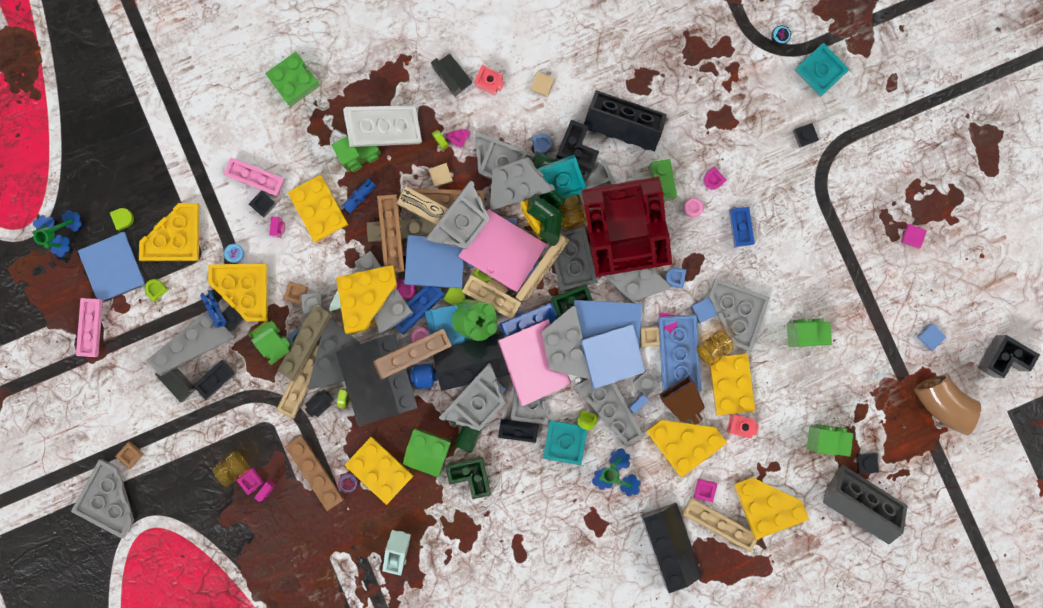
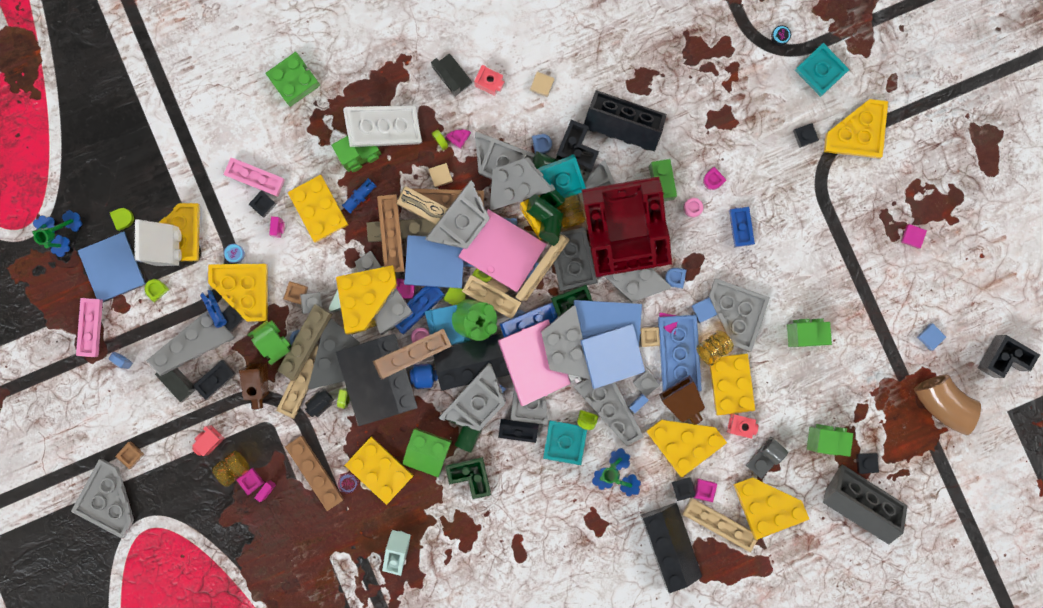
none -> medium blue tile [109,352,133,369]
none -> white slope [135,220,182,266]
none -> coral brick [192,425,225,456]
none -> reddish brown torso [239,363,269,410]
none -> black plate [672,477,697,501]
none -> dark grey plate [745,437,788,479]
none -> yellow plate [824,99,888,159]

